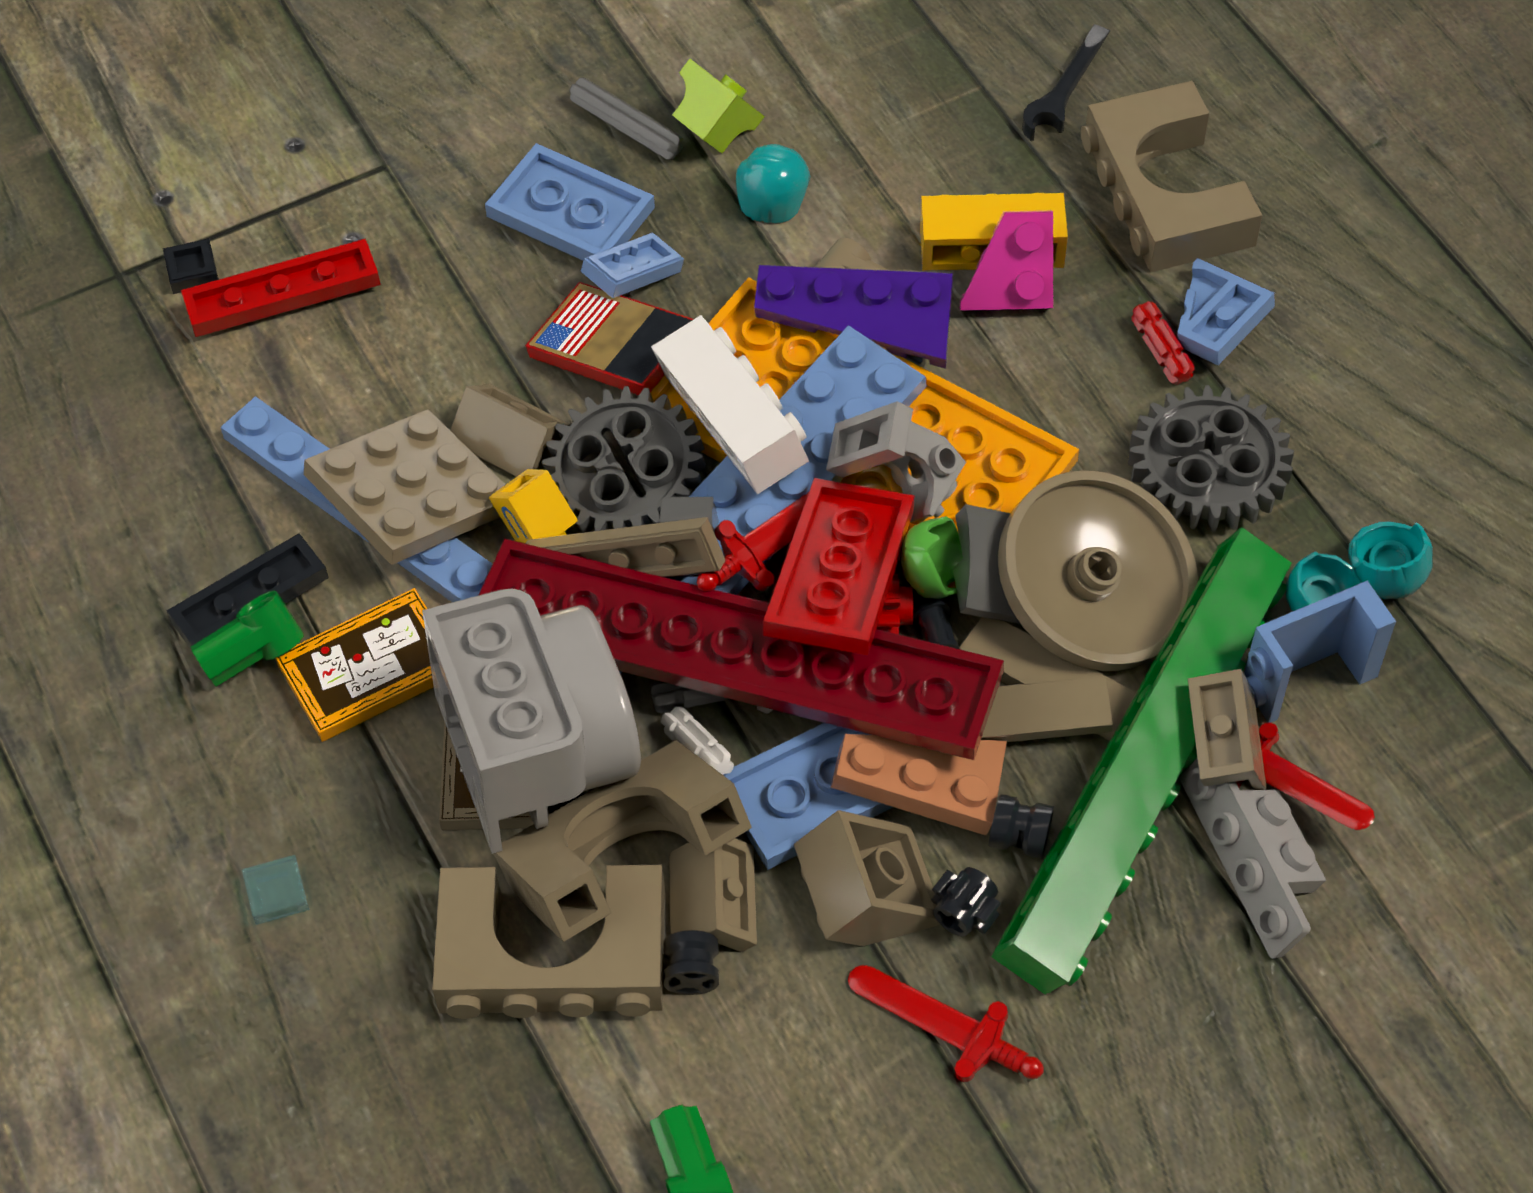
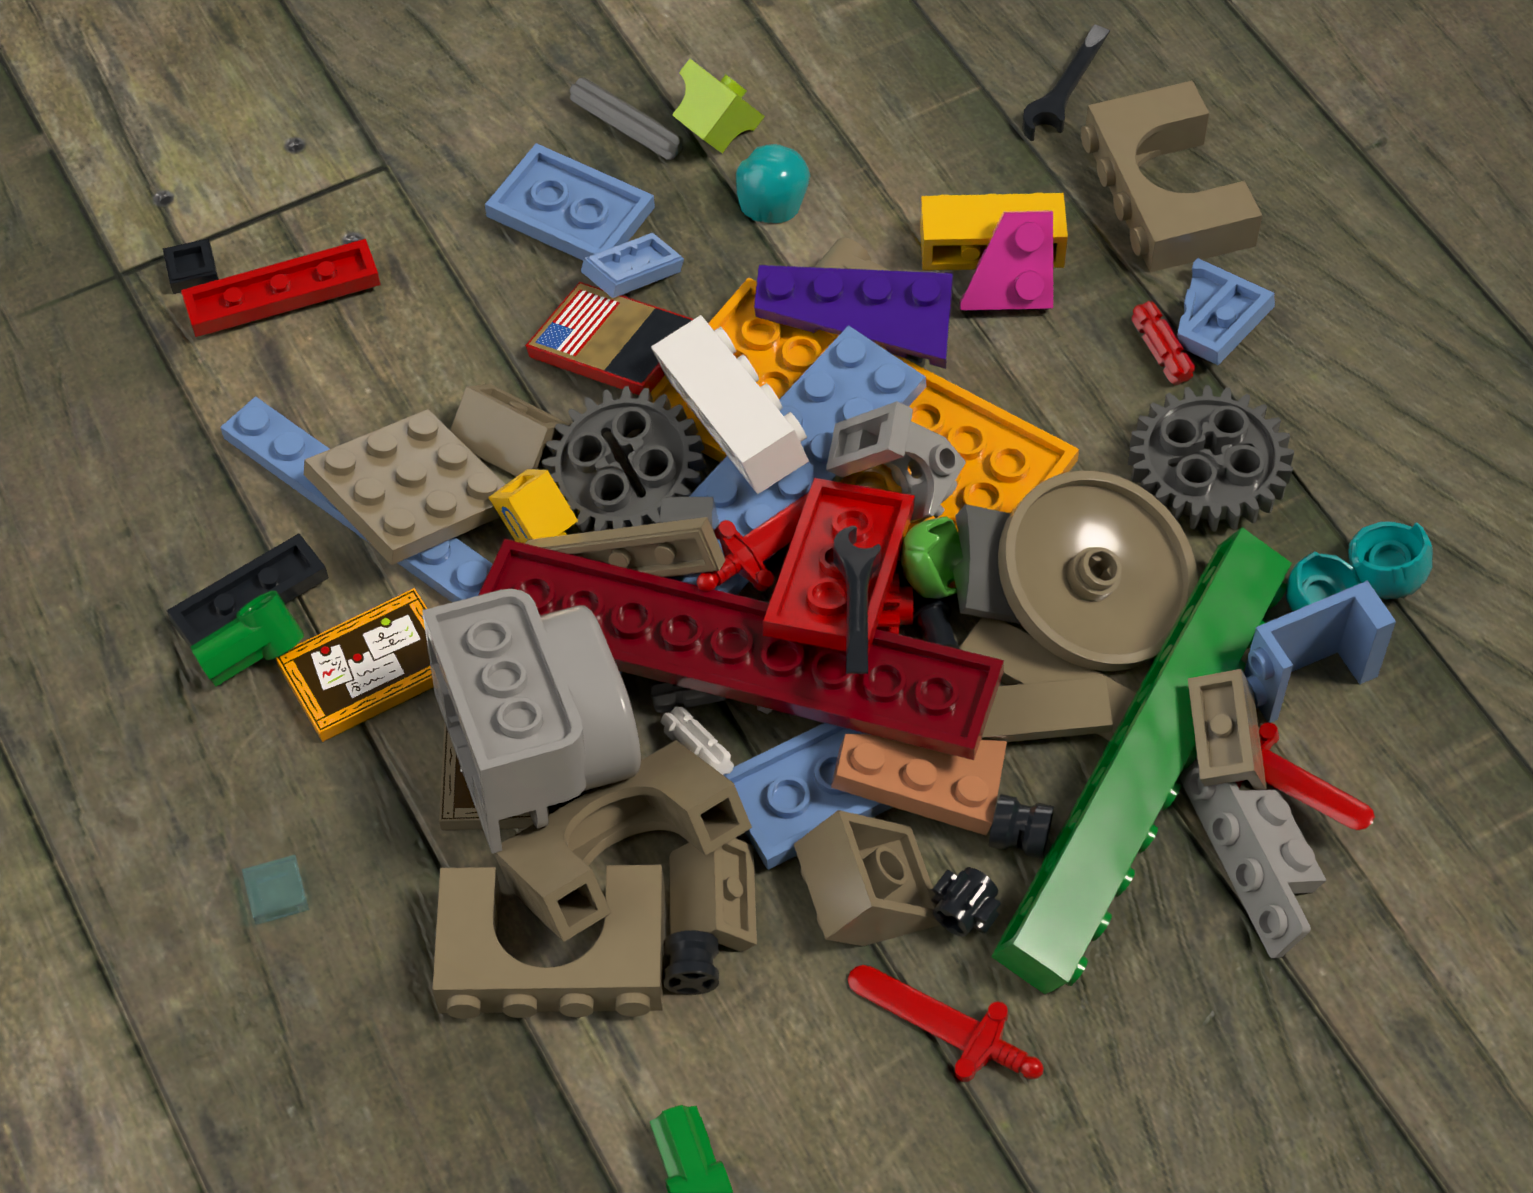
none -> black piece [833,526,881,674]

